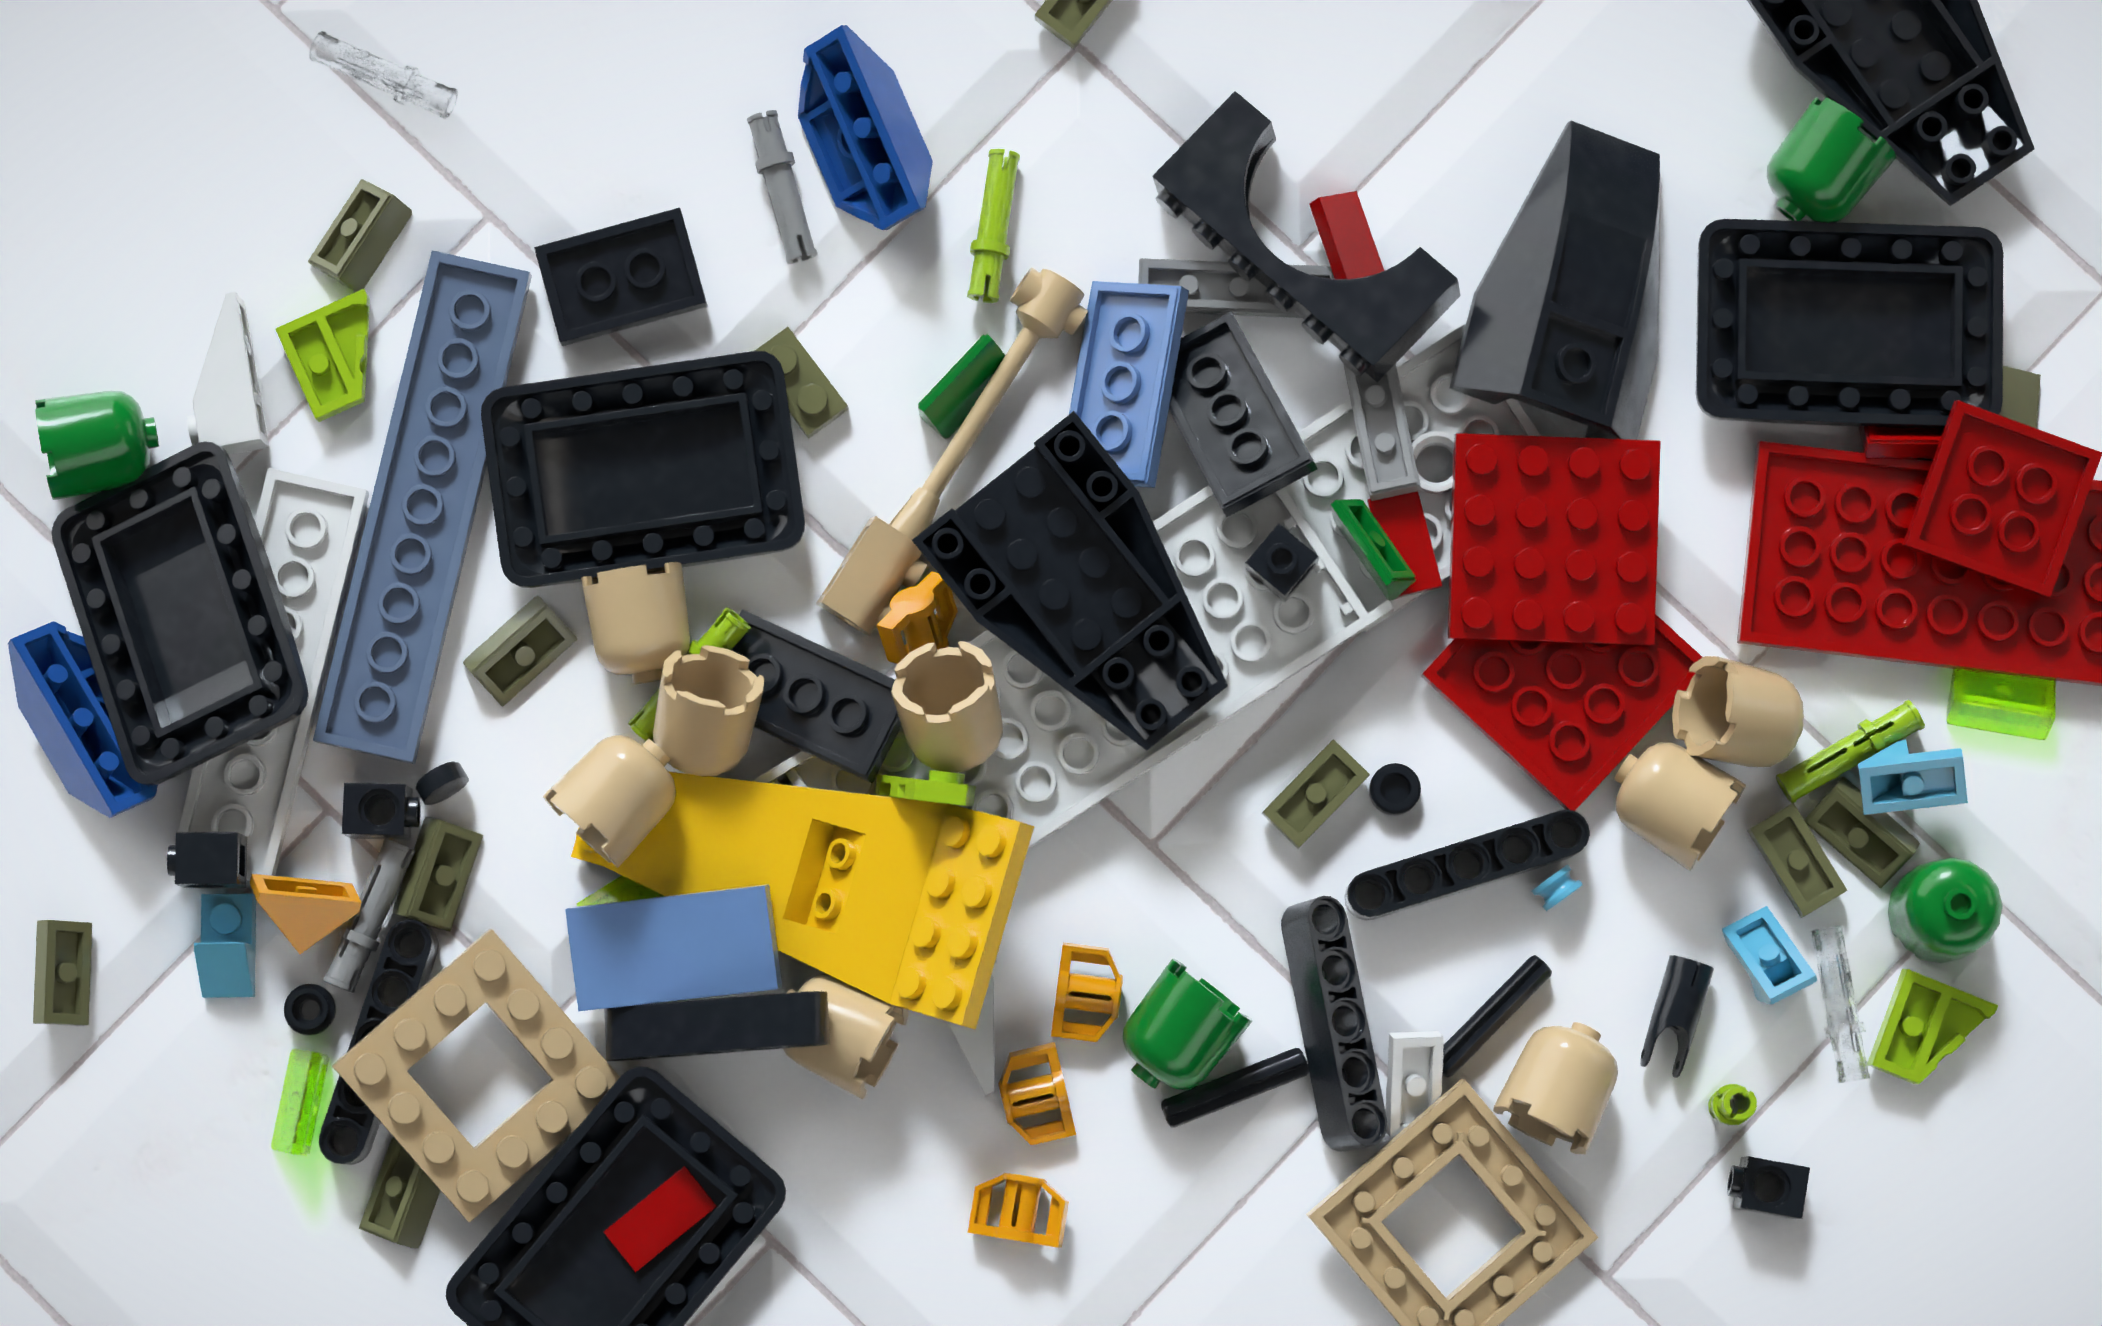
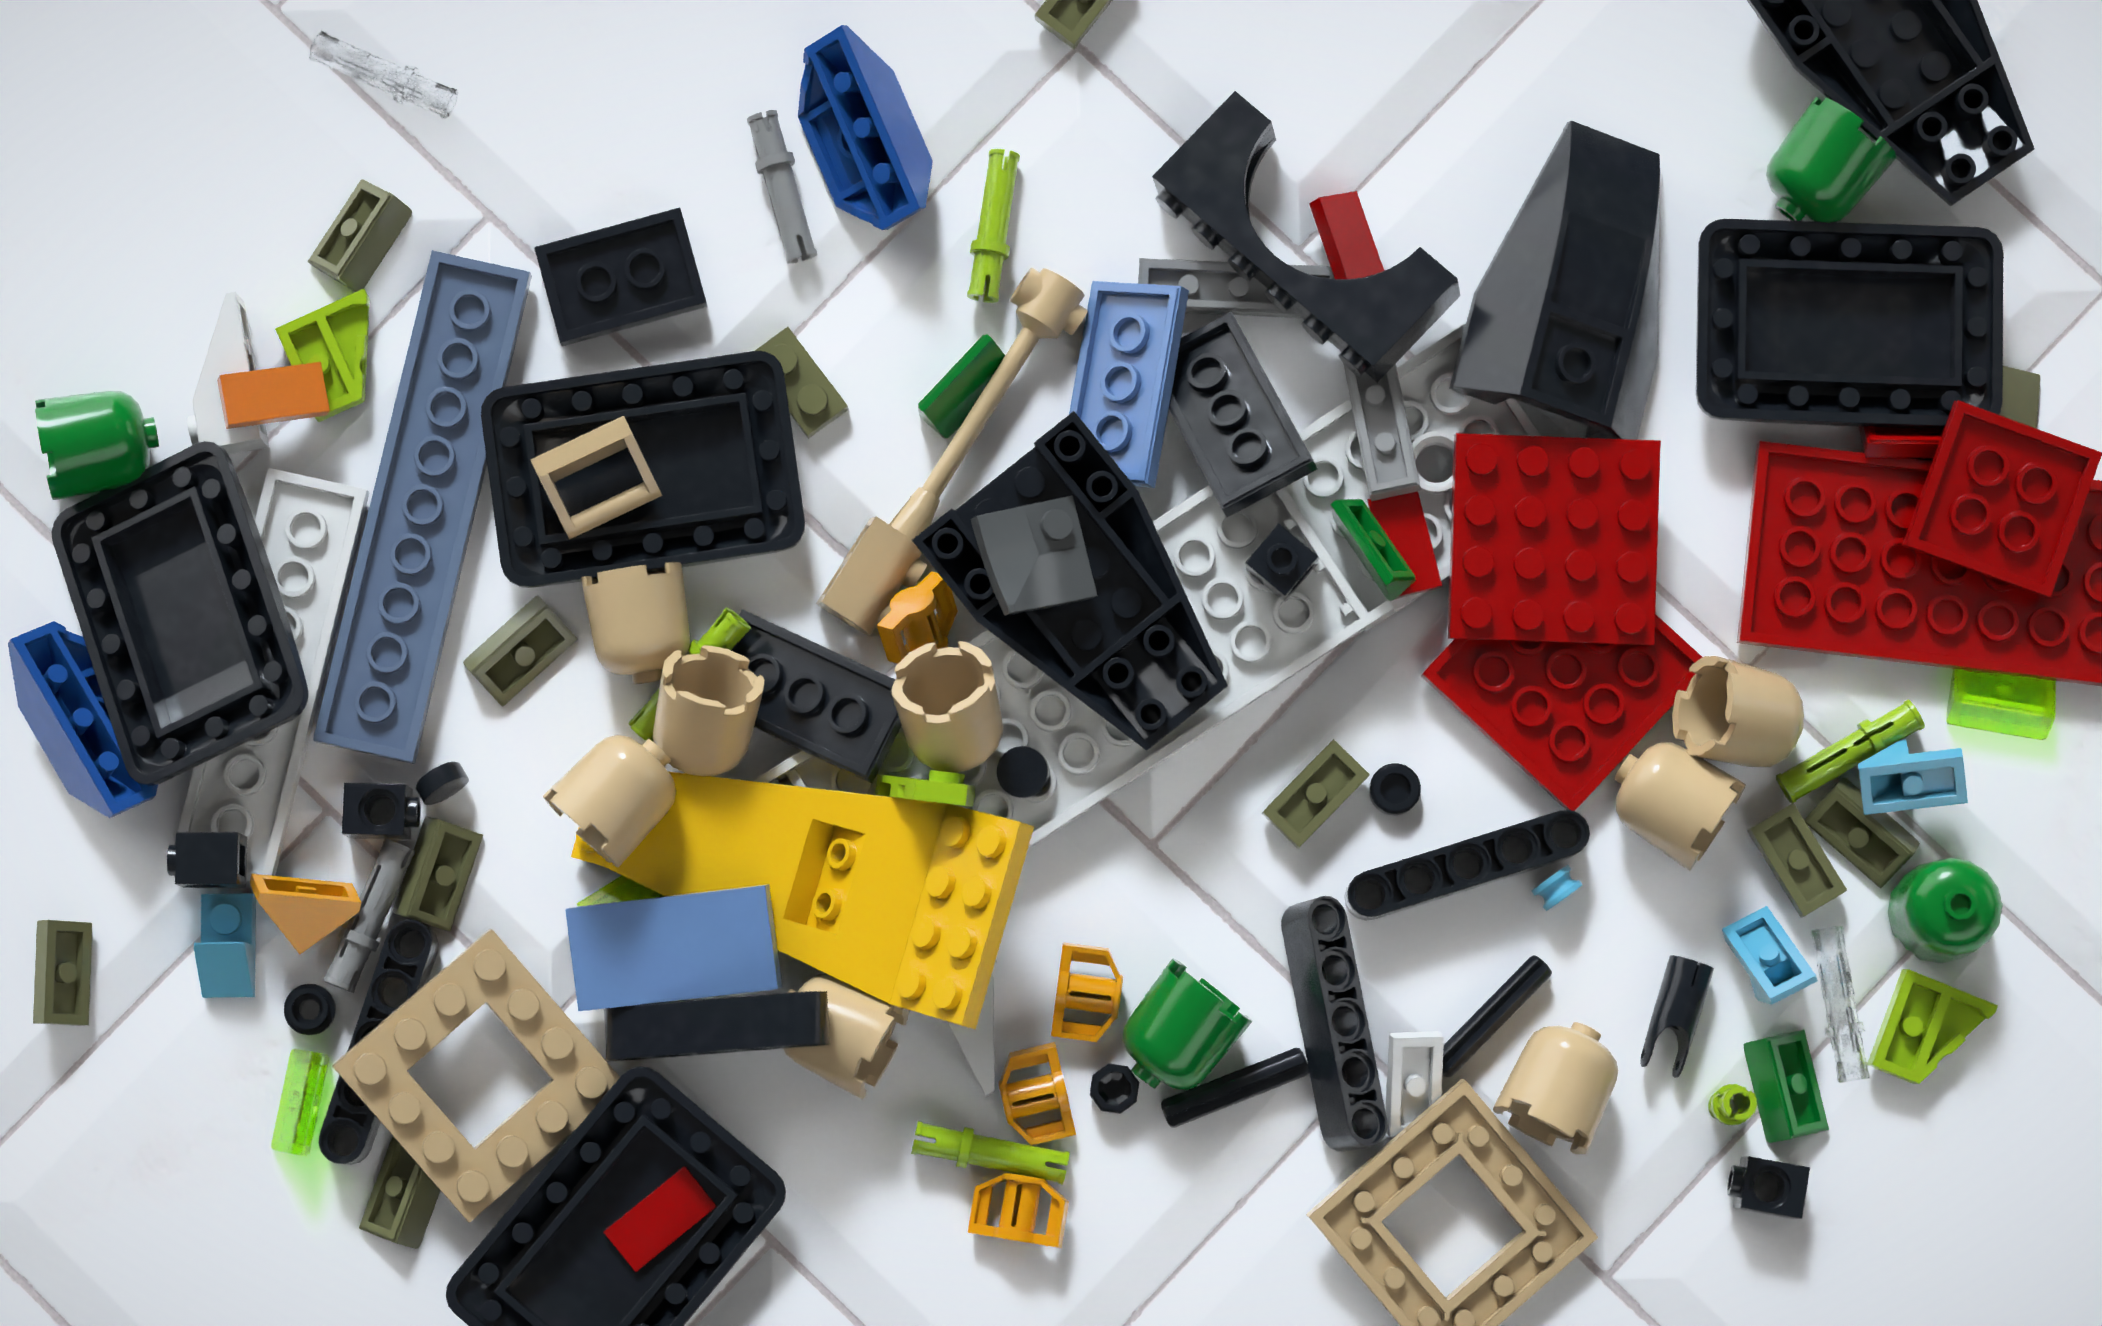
none -> orange tile [217,362,330,429]
none -> tan tile [531,416,662,540]
none -> lime pin [911,1121,1070,1185]
none -> dark grey plate [971,495,1097,615]
none -> black tile [997,746,1050,798]
none -> black tile [1089,1063,1140,1114]
none -> green slope [1743,1029,1829,1143]

